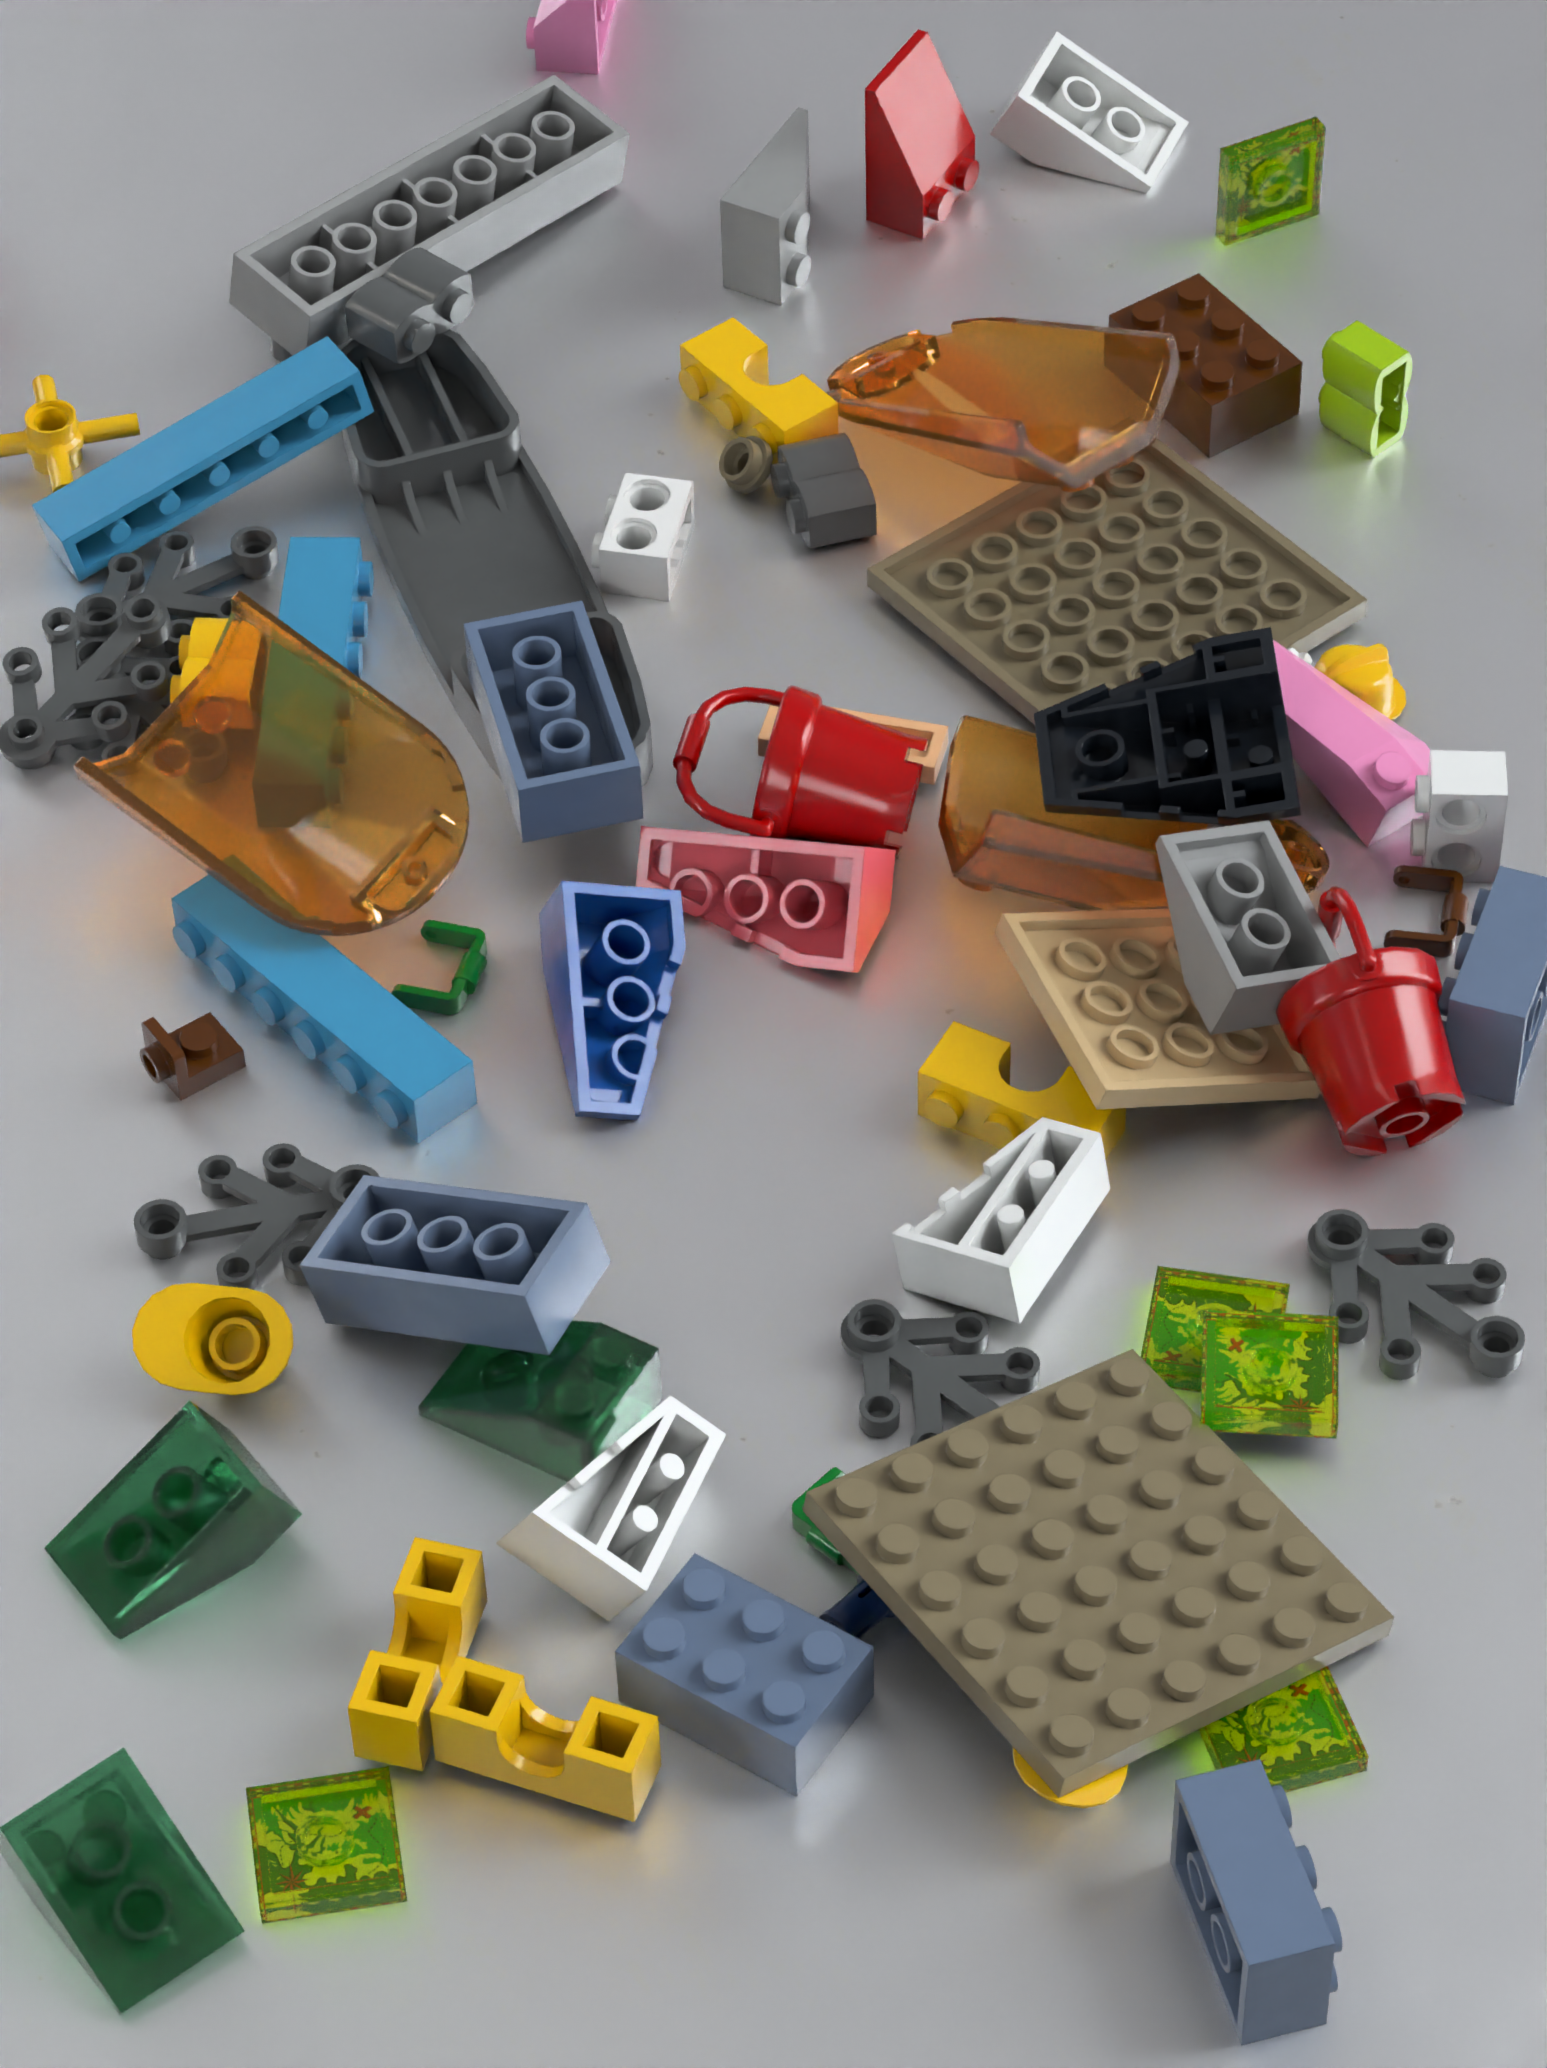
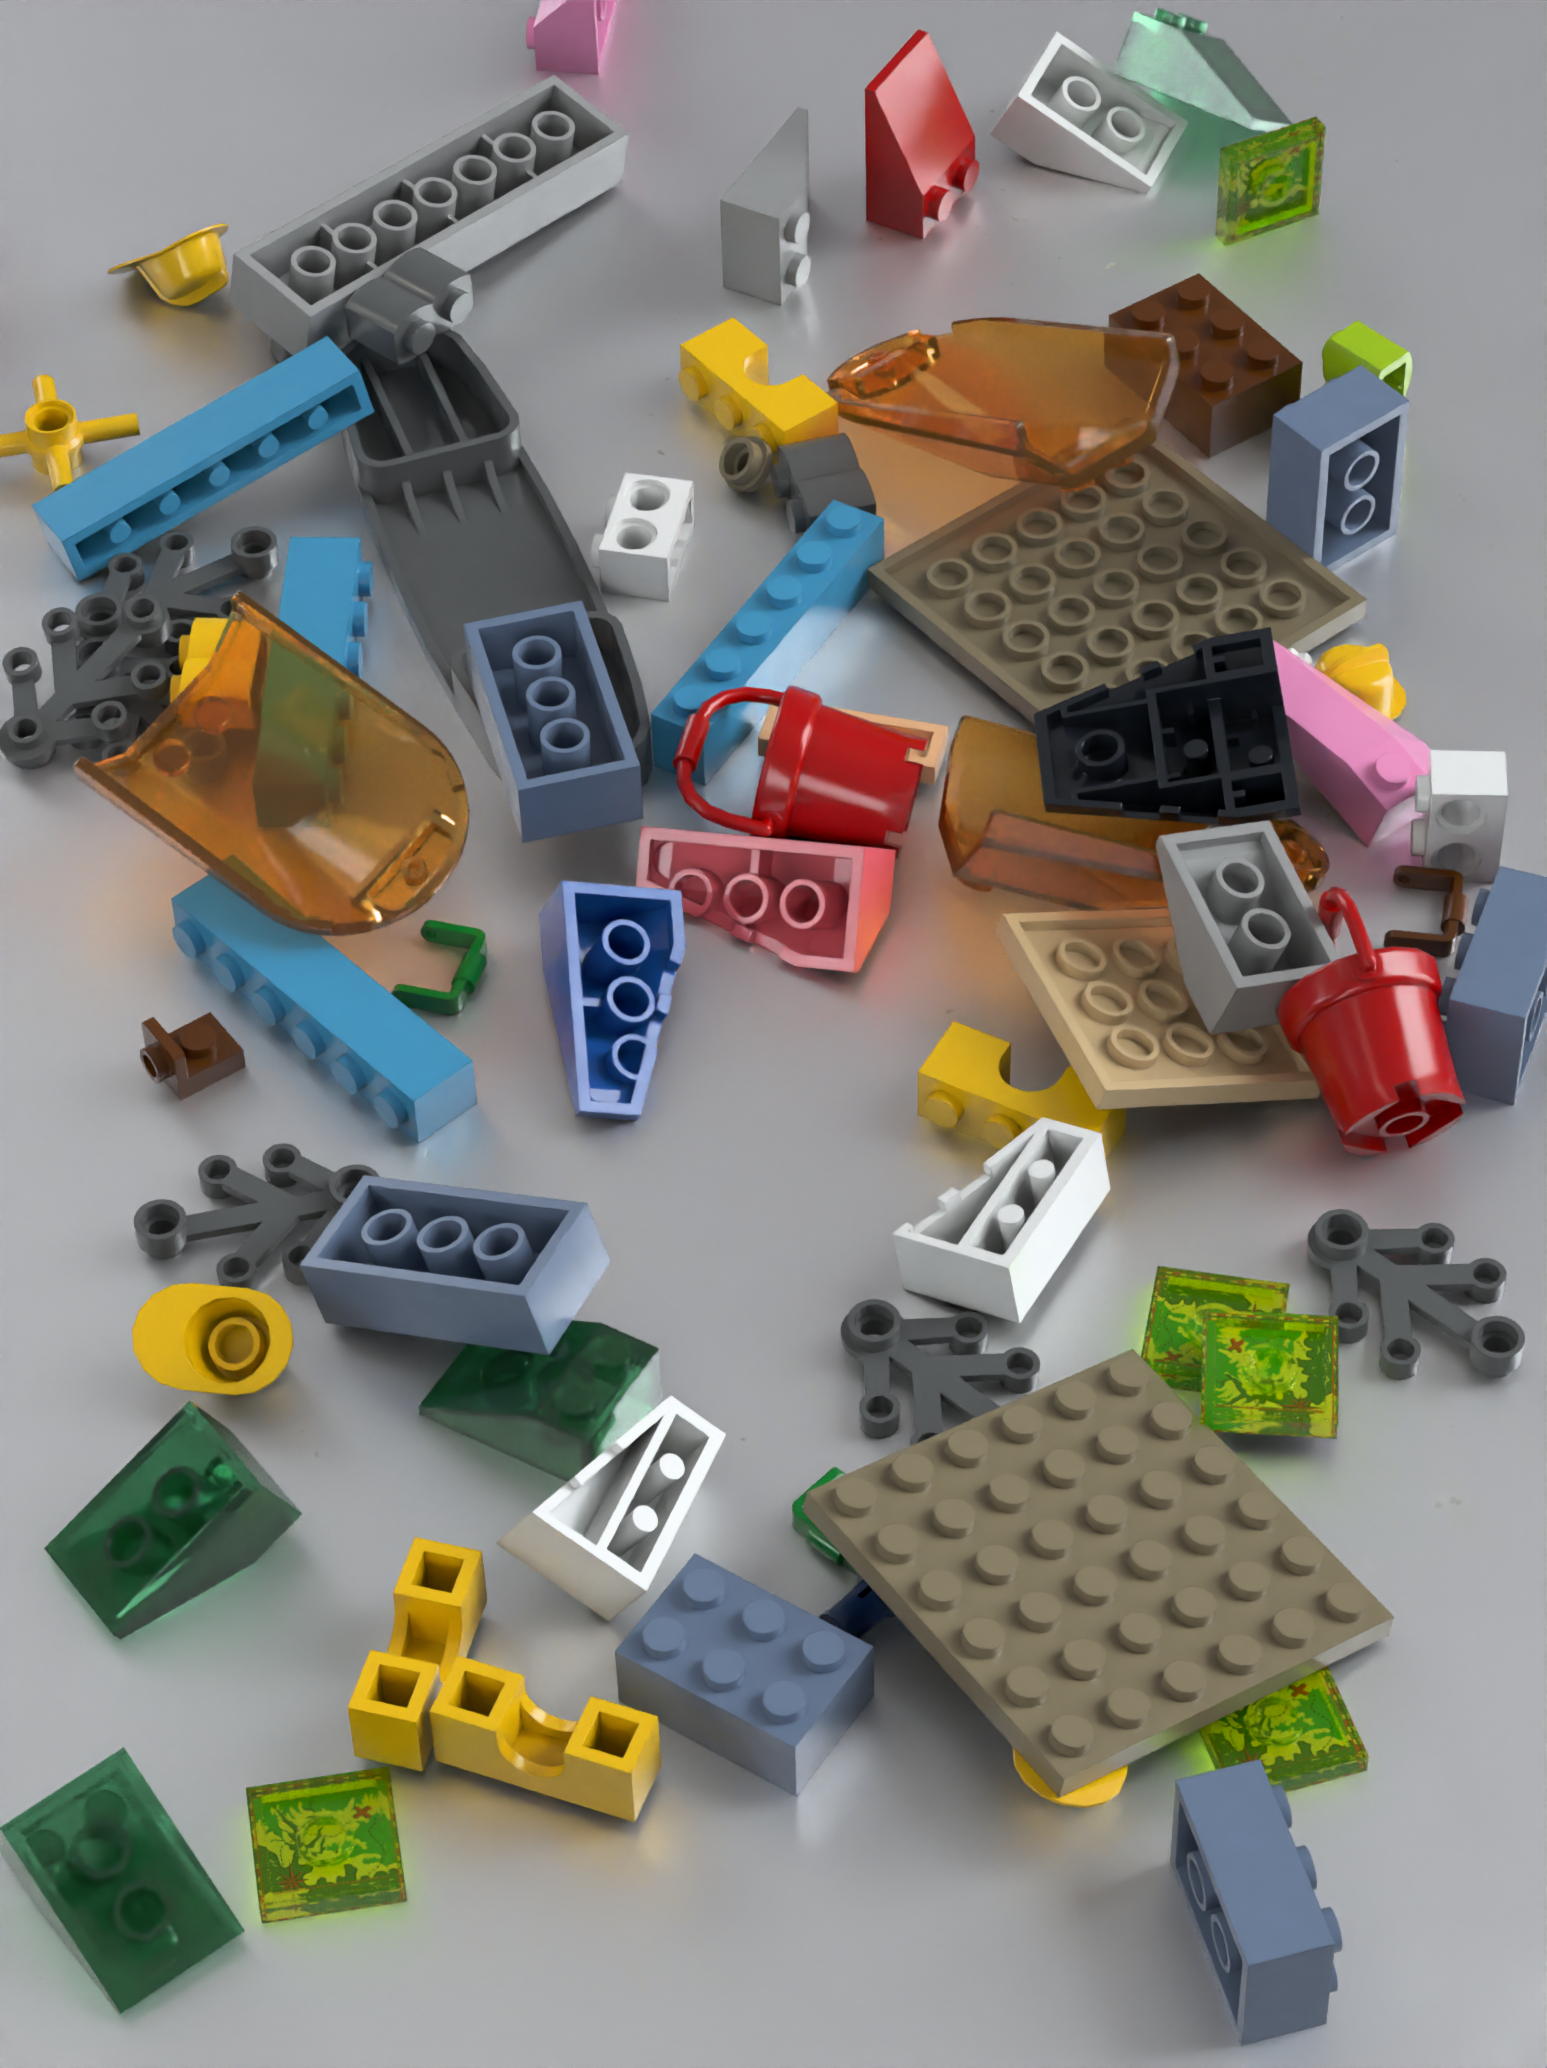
none -> yellow piece [107,223,229,306]
none -> dark azure brick [651,499,885,786]
none -> clear green slope [1112,7,1293,132]
none -> sand blue brick [1266,365,1410,572]

